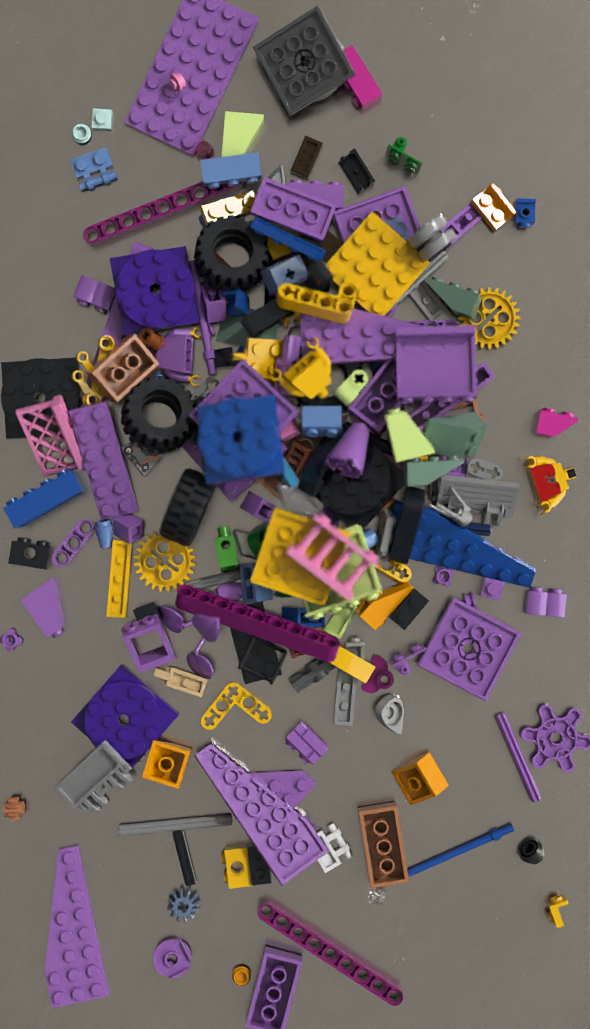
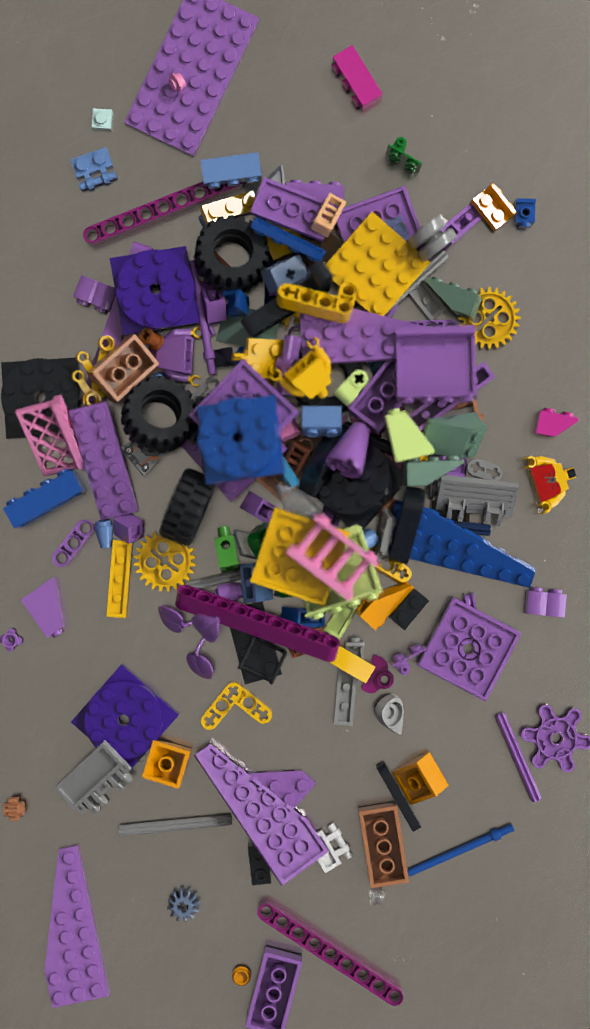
black brick [8,537,53,570] -> none
light aqua plate [72,124,91,144] -> none
medium lavender window [121,614,175,673] -> none
black panel [133,601,162,621] -> none
tan hinge [153,666,208,697] -> none
medium lavender plate [153,938,192,979] -> none
black axle [172,830,196,886] -> none
clear pink cone [195,140,214,160] -> none
yellow brick [221,844,252,889] -> none
yellowish green slope [222,111,264,157] -> none
dark grey piece [253,5,356,116] -> none
medium lavender brick [285,720,329,765] -> none
dark grey piece [288,658,337,693] -> none
dark brown plate [290,135,323,179] -> none
black hinge [338,148,375,195] -> none
light grey plant [428,487,473,527] -> none
medium lavender plate [433,566,454,587] -> none
medium lavender brick [478,577,504,601] -> none
pearl dark grey cone [519,839,545,864] -> none
yellow bracket [546,895,569,928] -> none
none -> light nougat slope [311,193,346,237]
none -> black beam [376,762,421,832]

